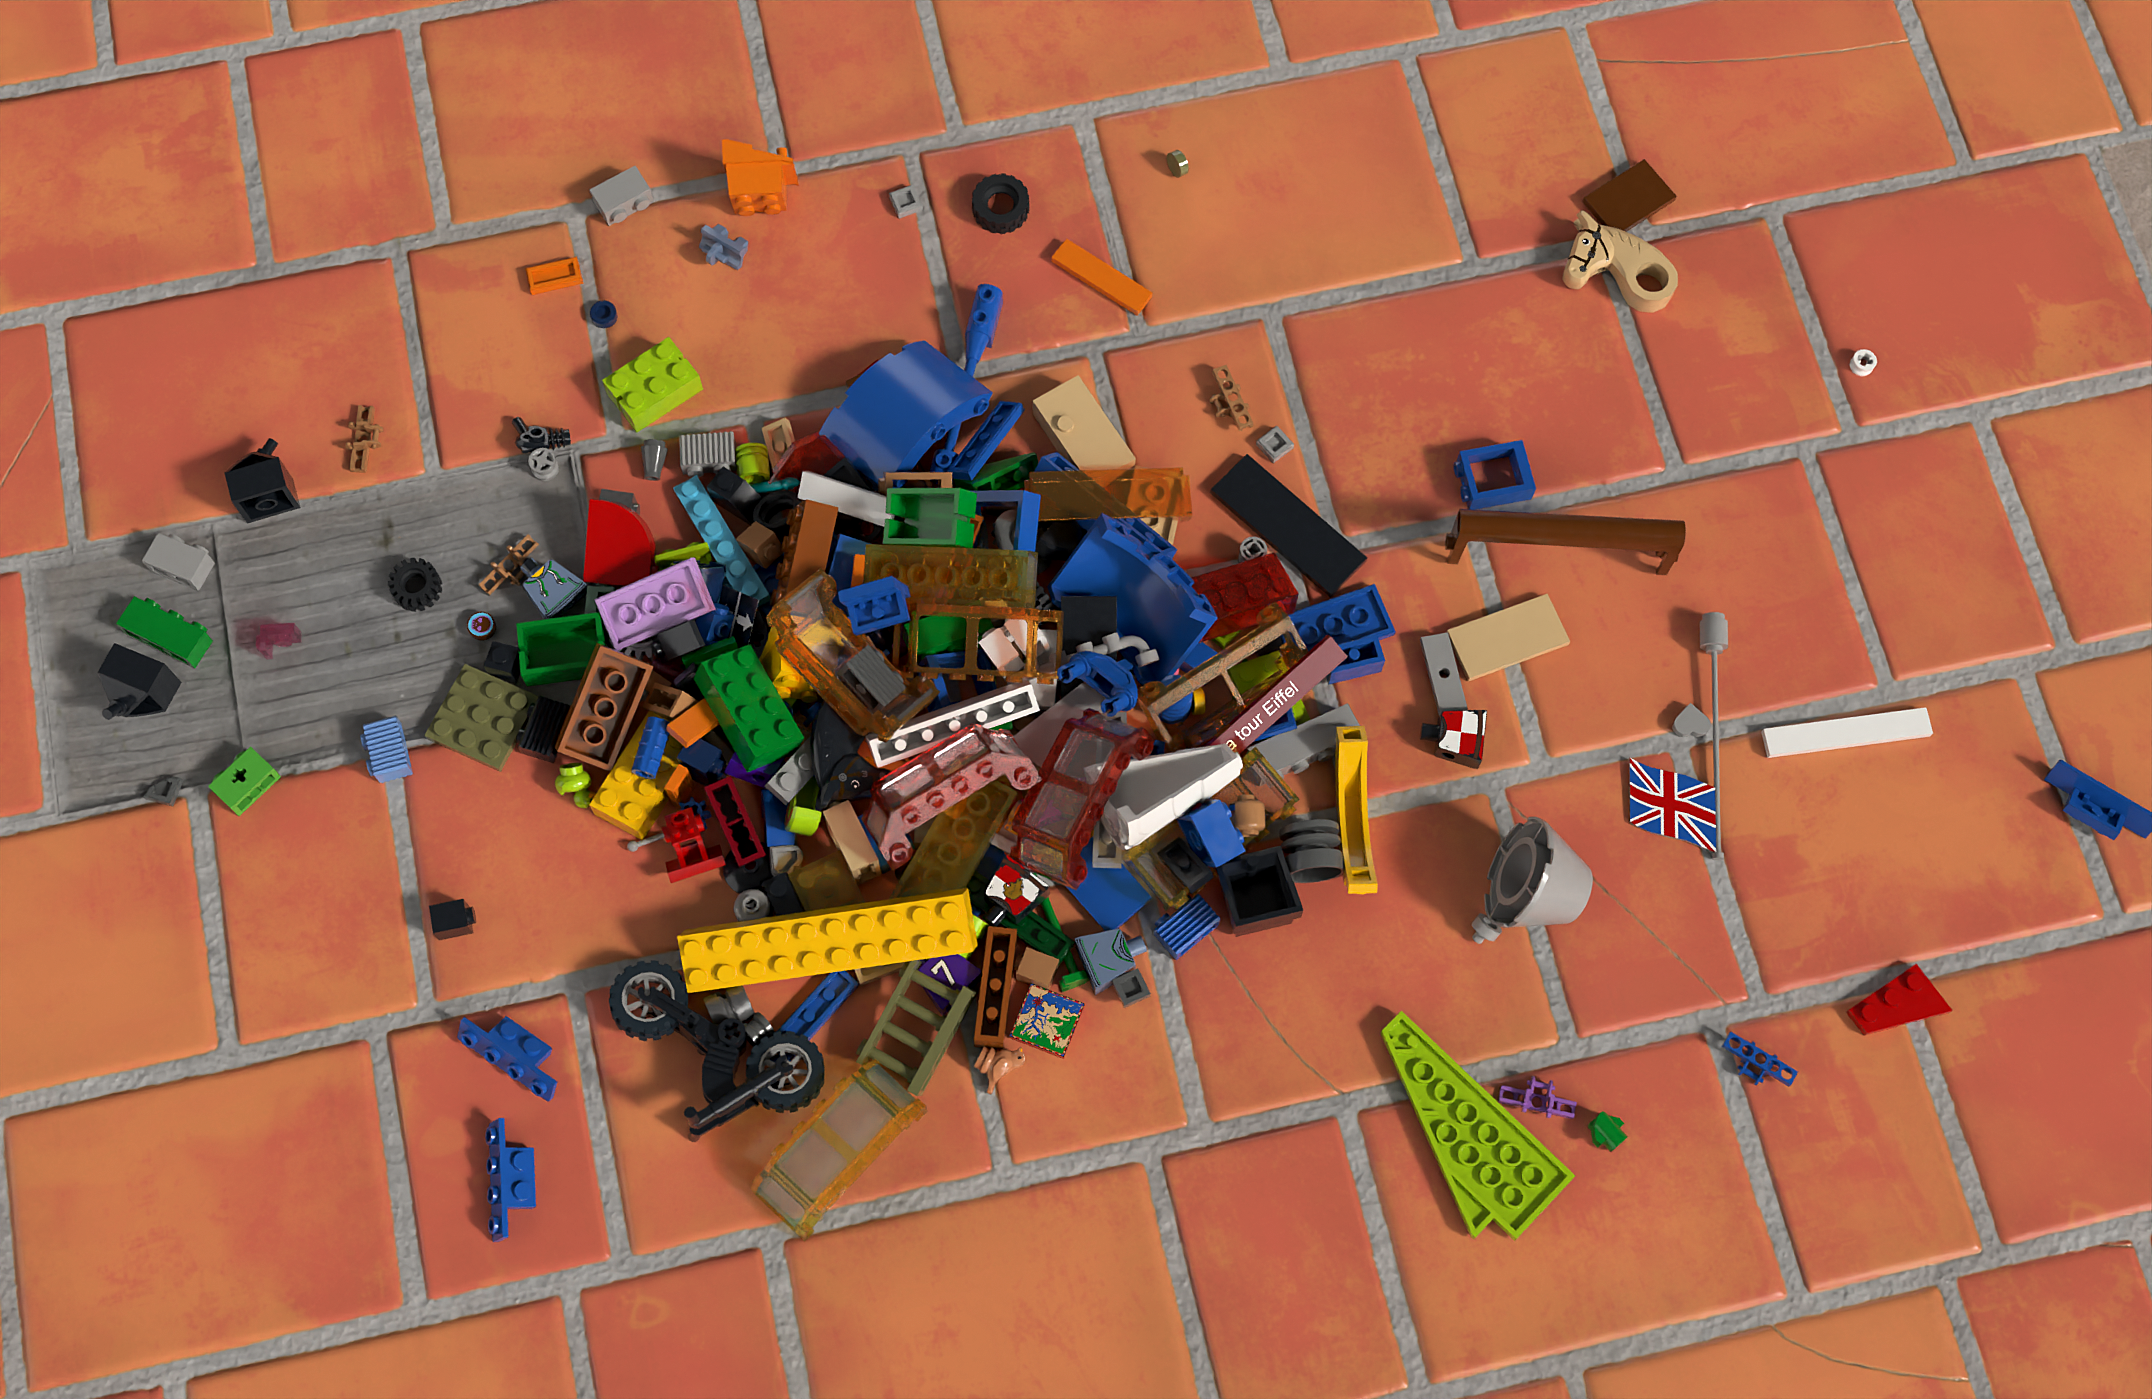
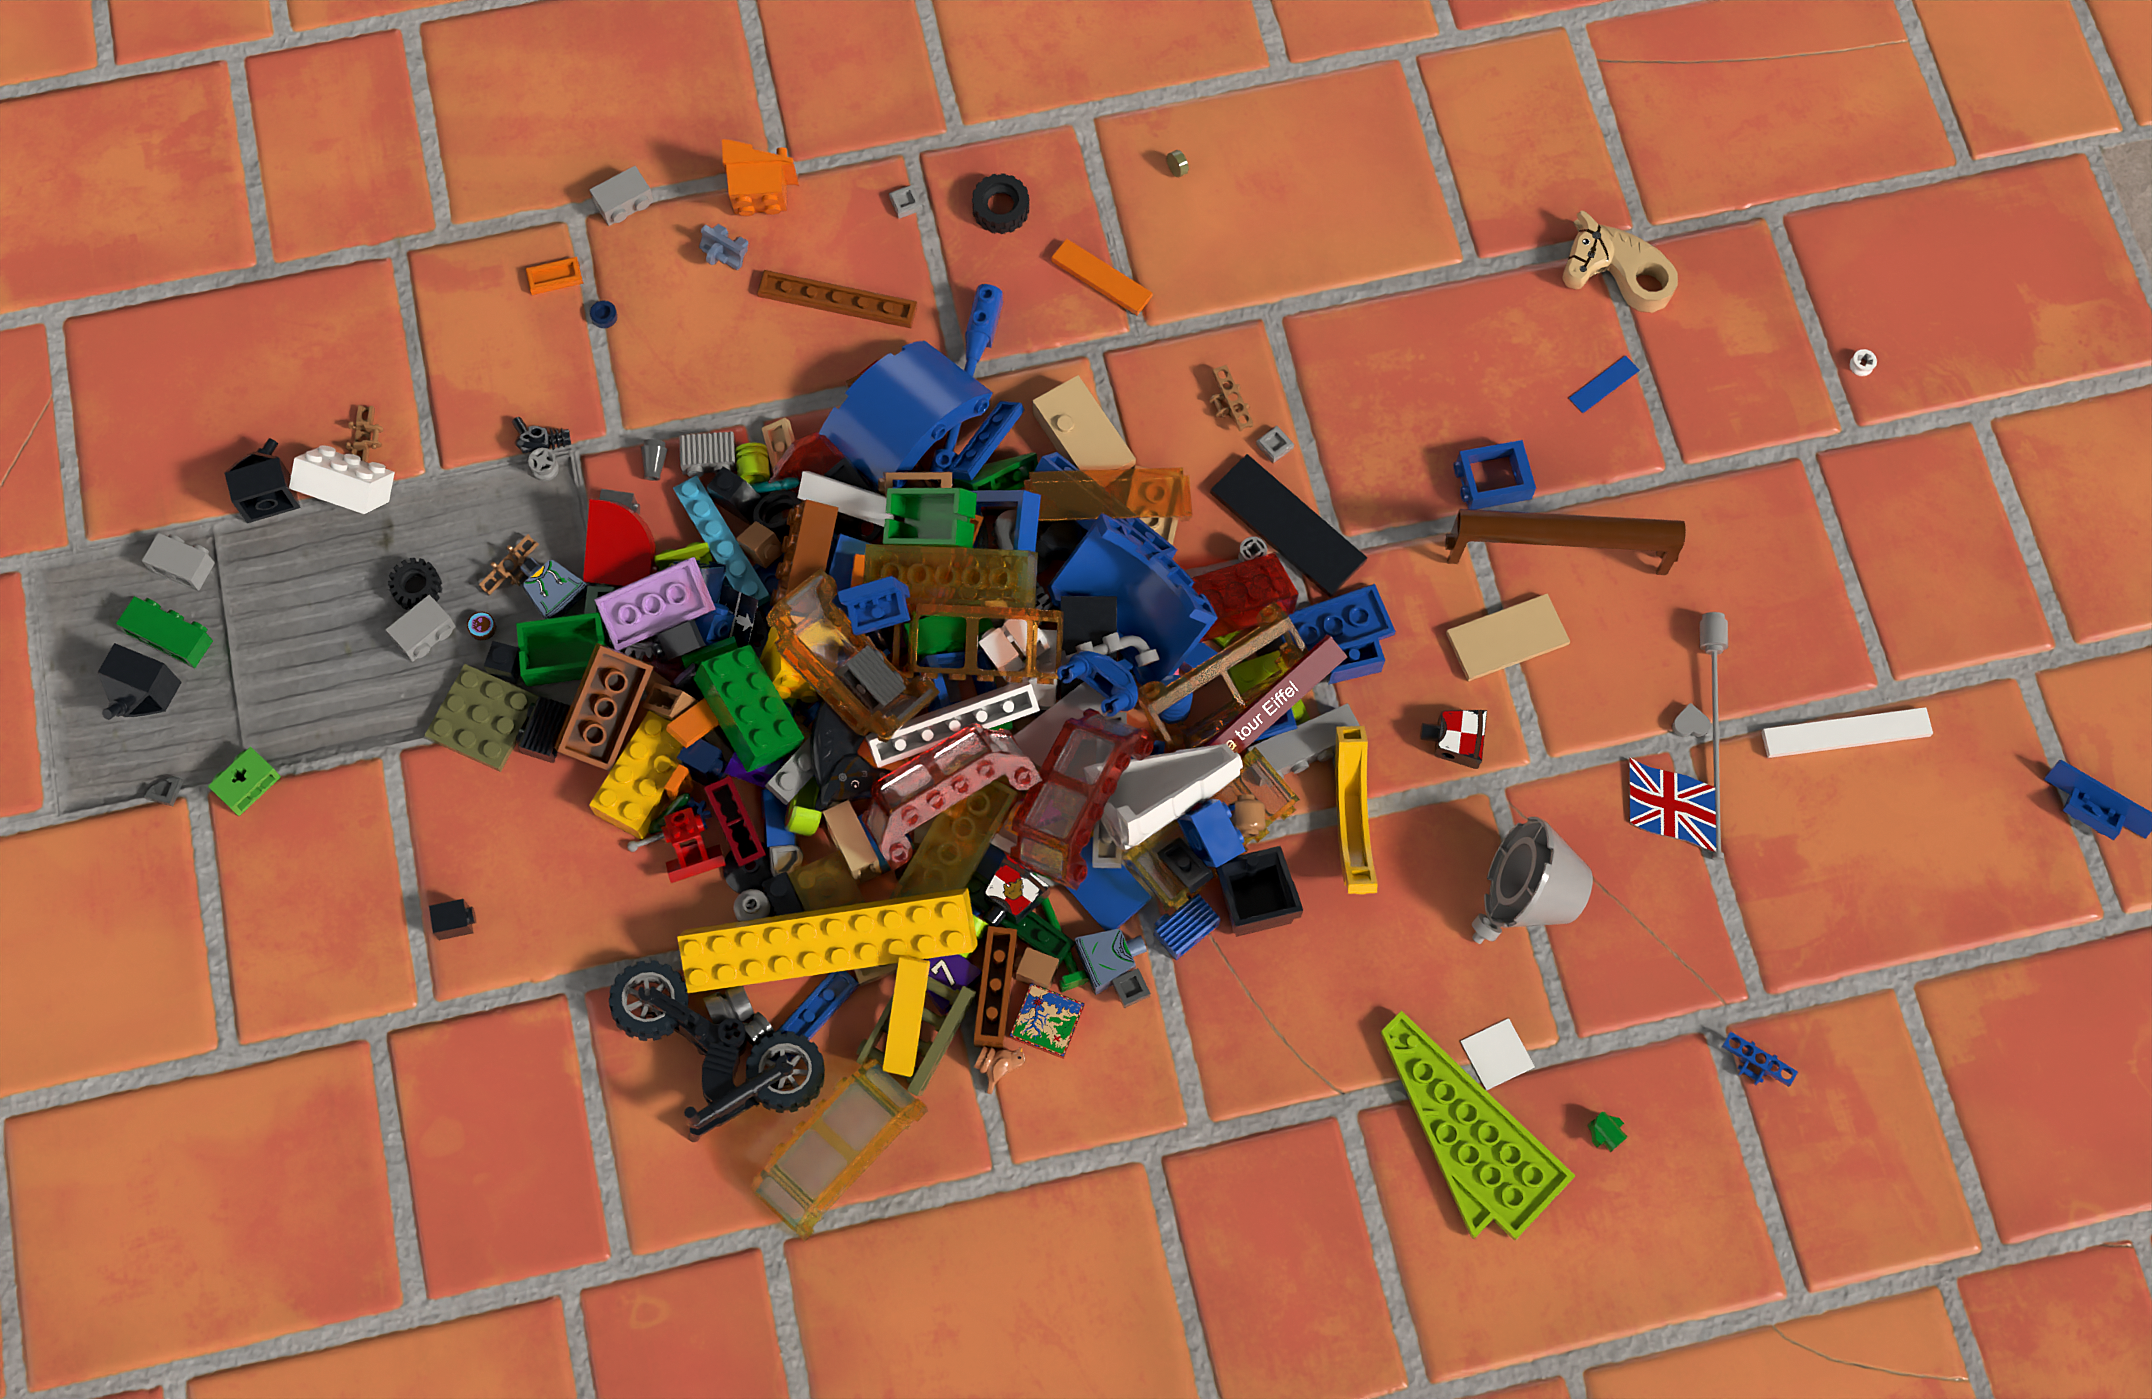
clear pink bracket [256,623,302,659] -> none
medium blue brick [360,716,413,783] -> none
blue bracket [457,1016,557,1102] -> none
blue bracket [485,1118,536,1242] -> none
lime animal [555,763,596,808] -> none
lime piece [602,337,703,433] -> none
blue axle [632,717,670,779] -> none
yellow tile [1191,687,1206,715] -> none
dark grey wheel [1279,819,1345,883] -> none
light grey tile [1420,632,1468,716] -> none
medium lavender piece [1498,1076,1577,1119] -> none
reddish brown tile [1582,159,1677,232] -> none
red wing [1846,963,1953,1036] -> none
none -> white brick [289,445,395,514]
none -> light grey brick [386,595,456,662]
none -> dark green piece [649,792,690,835]
none -> dark orange tile [757,270,917,329]
none -> yellow tile [883,955,930,1077]
none -> white sticker [1460,1018,1535,1091]
none -> blue sticker [1569,356,1640,413]

